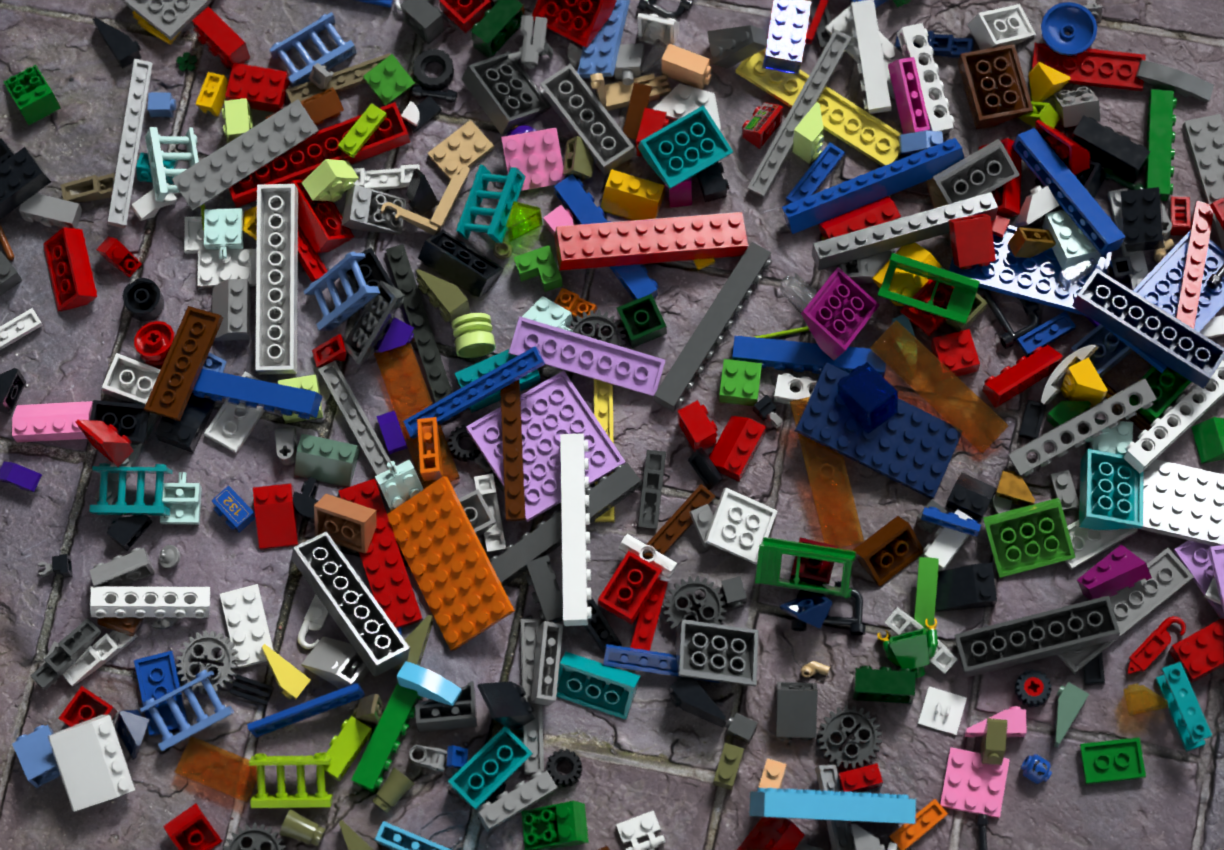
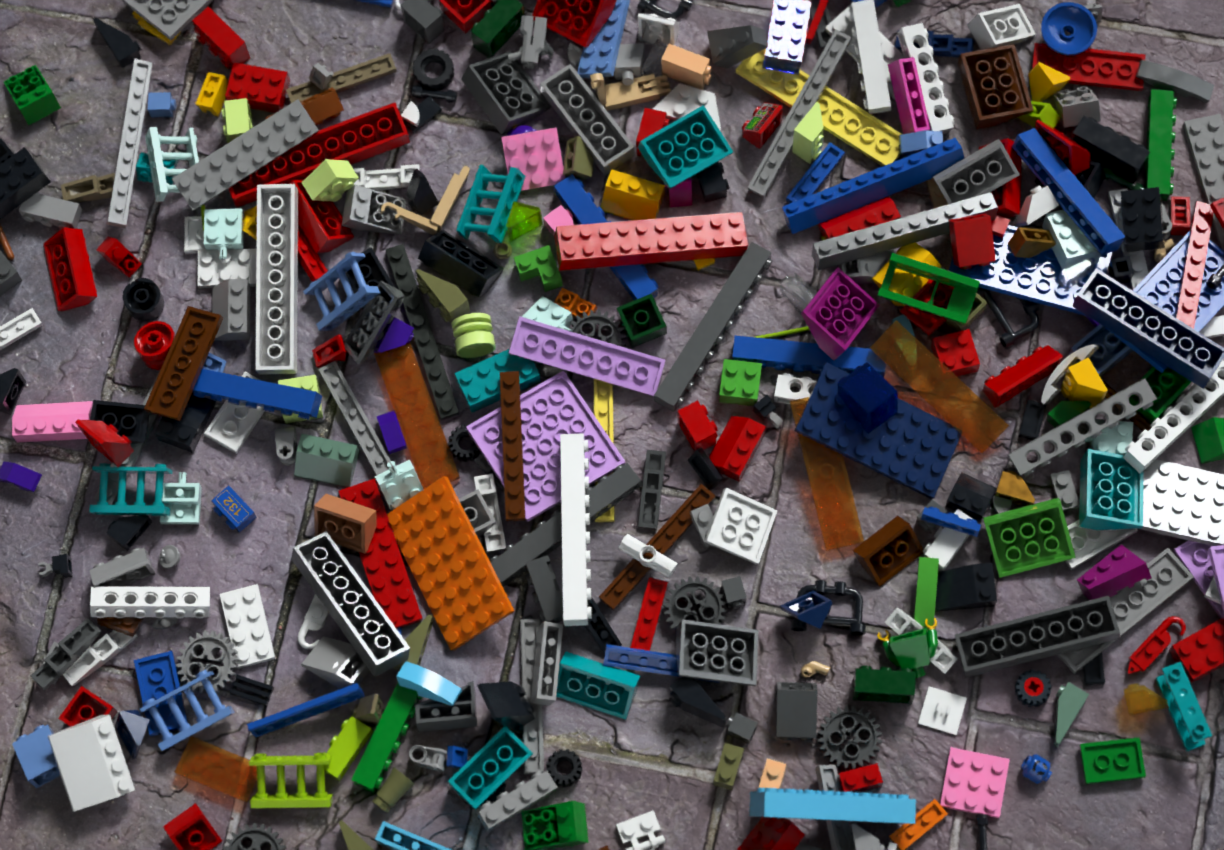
white slope [102,353,160,405] -> none
white slope [130,189,177,221] -> none
dark green plant [176,52,198,72] -> none
red slope [253,483,298,549] -> none
light yellow slope [261,644,311,700] -> none
medium blue fence [269,12,356,87] -> none
olive plant [279,809,325,846] -> none
black brick [293,477,319,524] -> none
lime plate [338,103,387,158] -> none
bright green brick [363,54,415,106] -> none
blue plate [403,346,545,439] -> none
orange slope [417,417,443,481] -> none
tan plate [427,120,494,181] -> none
red brick [598,551,662,625] -> none
reddish brown tile [623,82,652,140] -> none
green piece [755,537,856,598] -> none
dark red slope [790,537,838,584] -> none
bright pink slope [965,706,1027,737] -> none
olive slope [980,718,1007,765] -> none
blue plate [1017,311,1076,357] -> none

